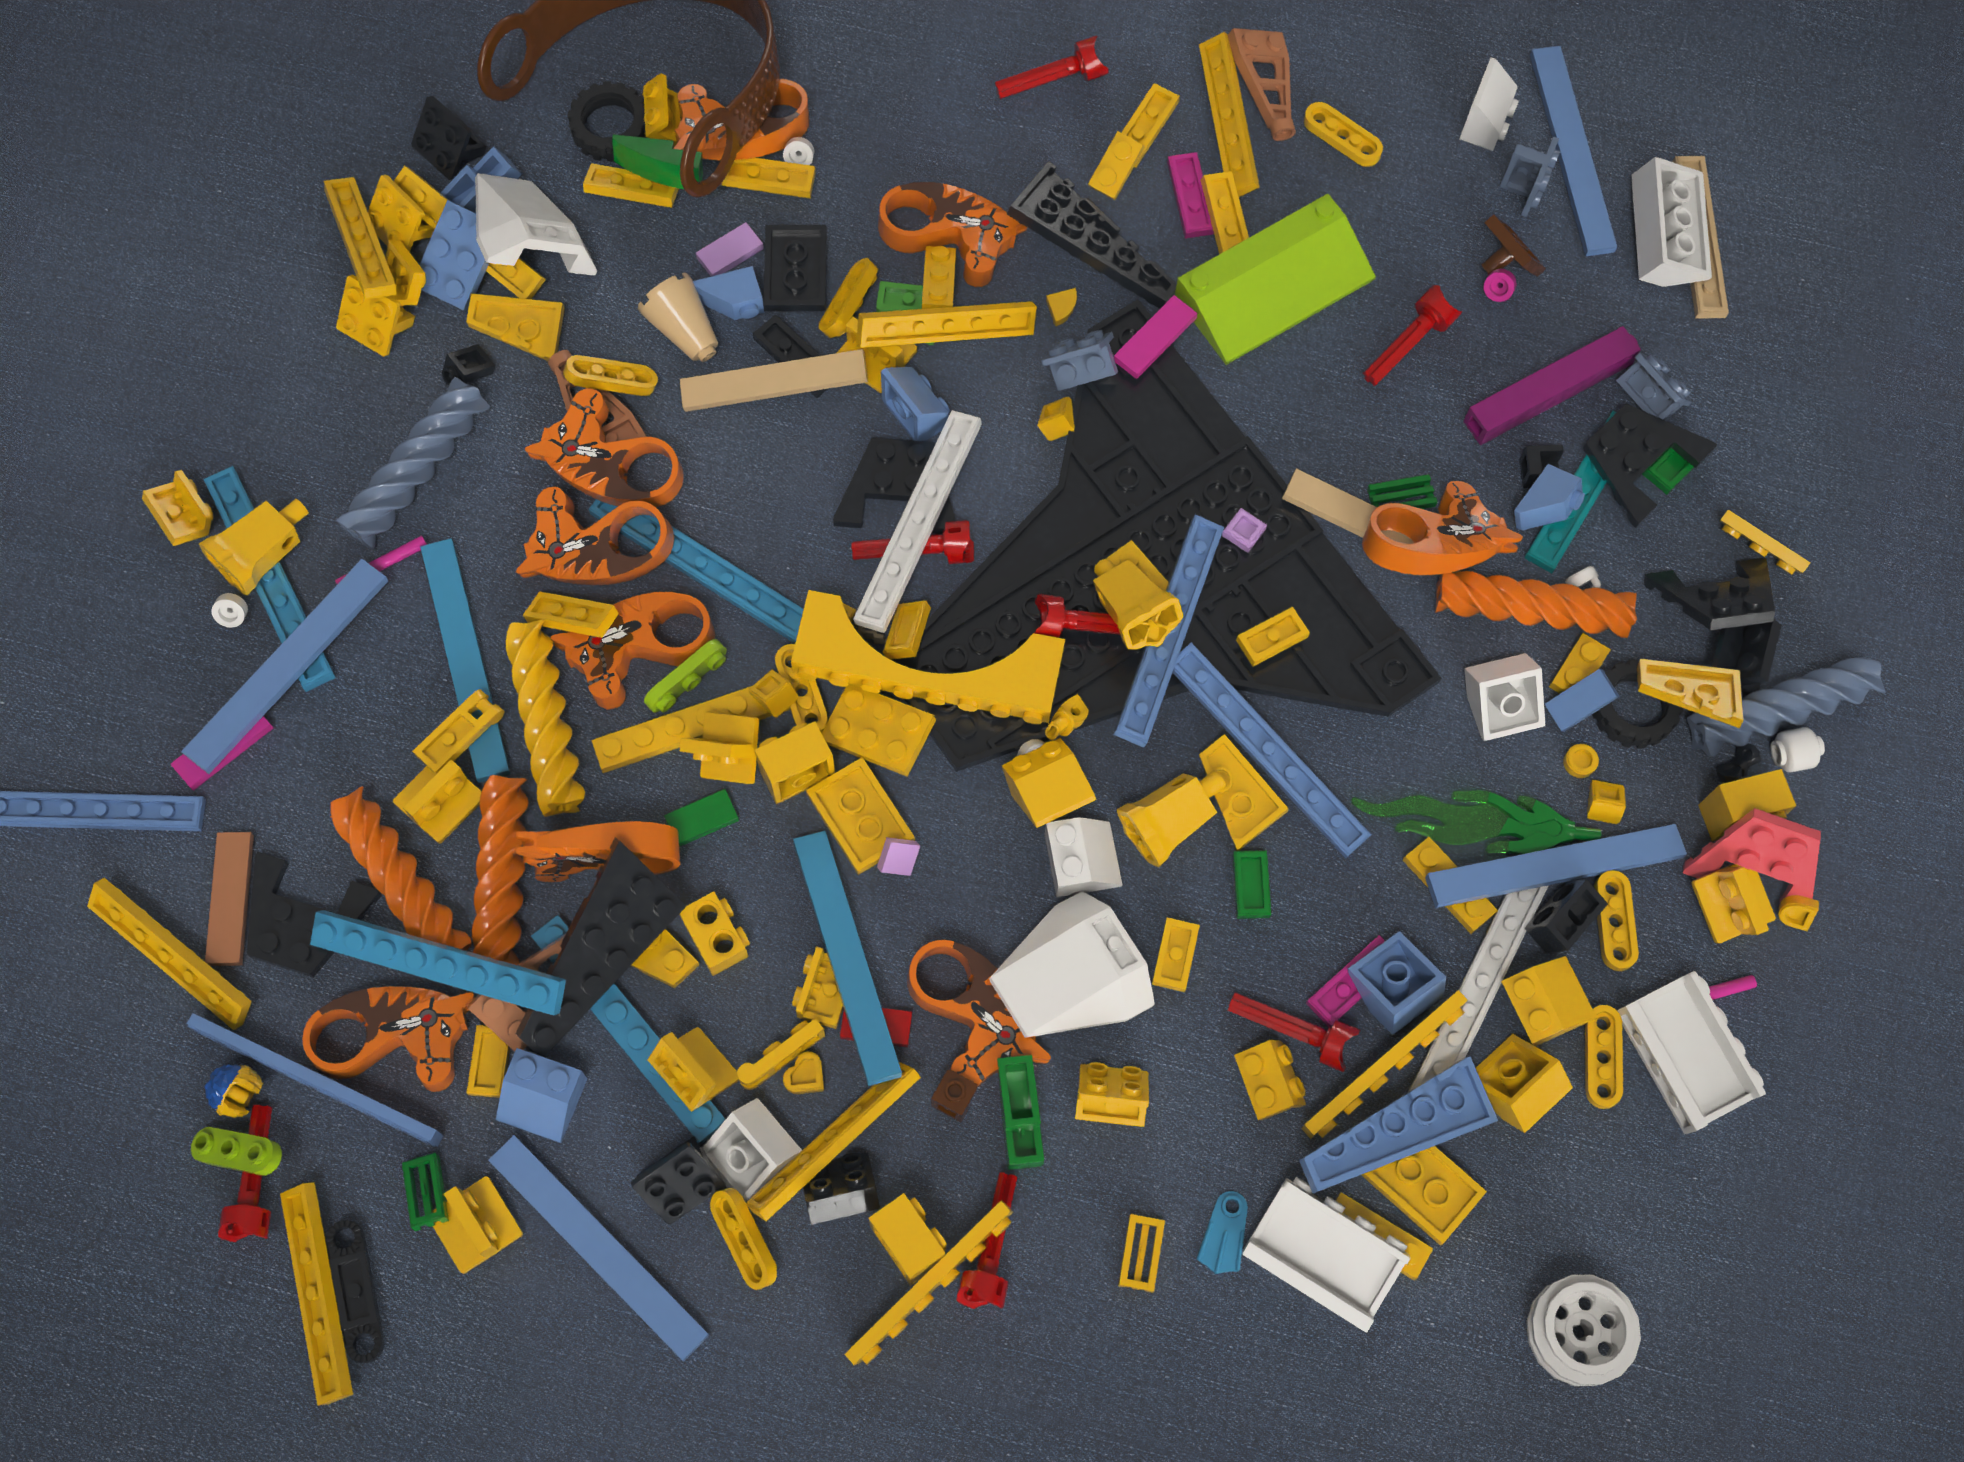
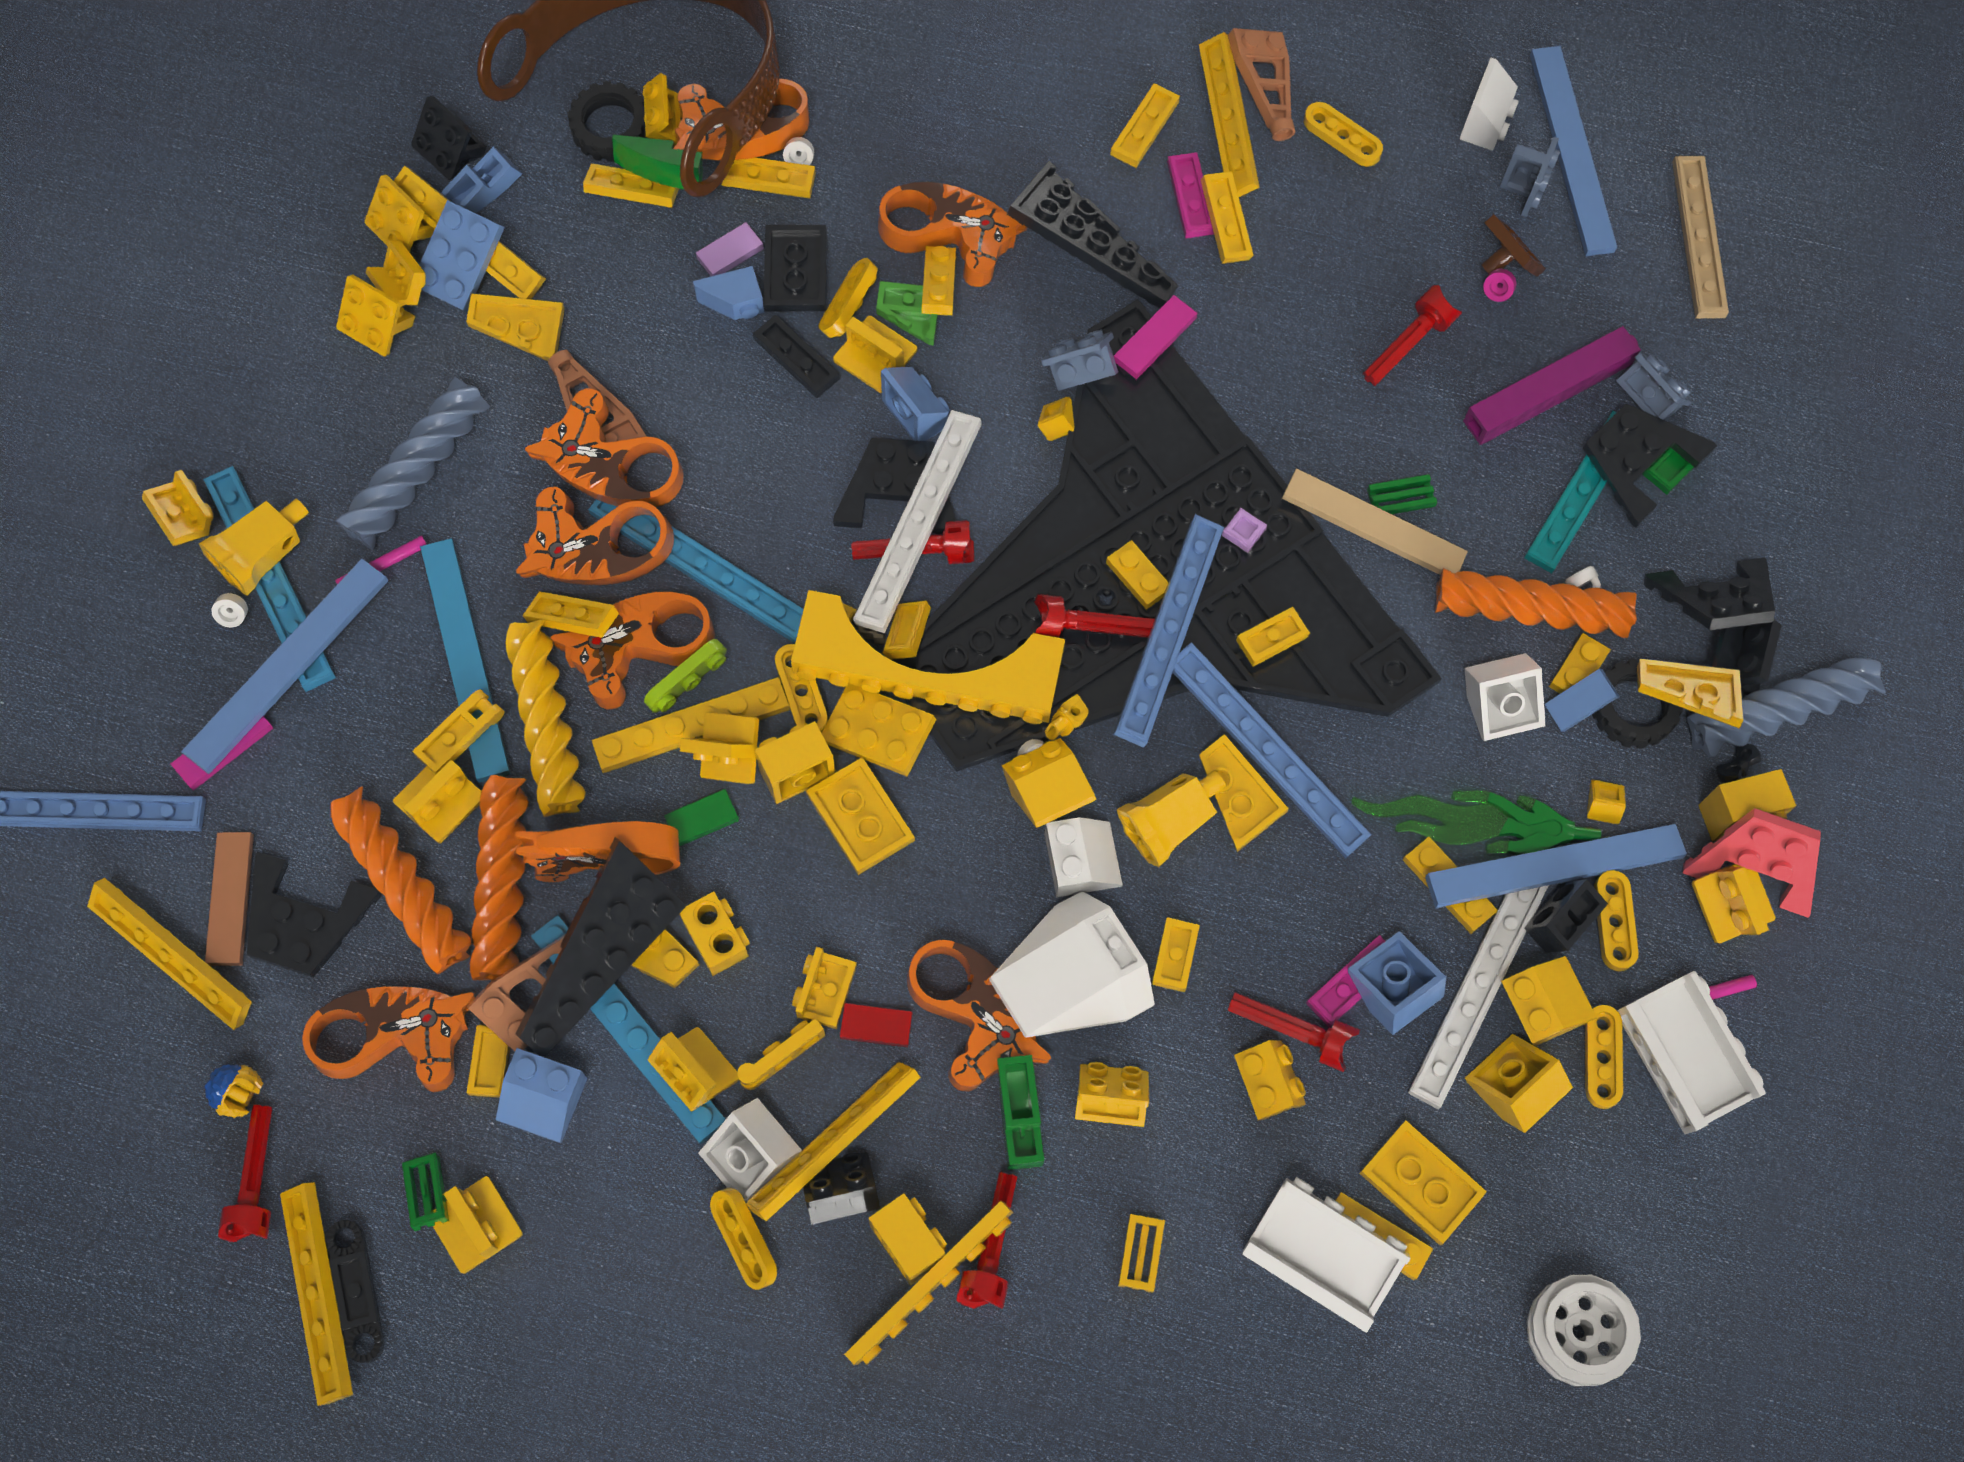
medium blue tile [186,1013,443,1147] -> none
lime plate [191,1127,282,1176] -> none
dark azure plate [310,910,566,1016] -> none
yellow plate [324,177,396,299] -> none
black bracket [442,344,496,386] -> none
white wedge [475,173,597,276] -> none
medium blue tile [488,1135,709,1361] -> none
yellow plate [563,355,658,396] -> none
black bracket [631,1136,726,1225] -> none
tan cone [638,273,718,362] -> none
tan tile [680,349,868,412] -> none
yellow slope [748,669,799,718] -> none
yellow tile [783,1051,824,1094] -> none
dark azure tile [793,831,902,1086] -> none
yellow plate [856,301,1037,348] -> none
lavender tile [877,837,920,876] -> none
reddish brown bracket [931,1070,978,1123] -> none
red piece [994,35,1109,99] -> none
yellow tile [1046,288,1077,327] -> none
yellow plate [1088,131,1145,201] -> none
yellow piece [1093,559,1183,650] -> none
lime slope [1175,193,1376,365] -> none
dark azure piece [1196,1191,1248,1274] -> none
green tile [1232,851,1271,919] -> none
medium blue wing [1299,1057,1498,1193] -> none
yellow plate [1301,990,1468,1139] -> none
orange animal [1362,481,1523,575] -> none
medium blue slope [1514,464,1585,531] -> none
black panel [1519,445,1564,488] -> none
yellow tile [1563,744,1599,778] -> none
white slope [1631,157,1712,287] -> none
yellow plate [1720,510,1811,575] -> none
white head [1771,727,1825,773] -> none
yellow tile [1778,895,1819,931] -> none

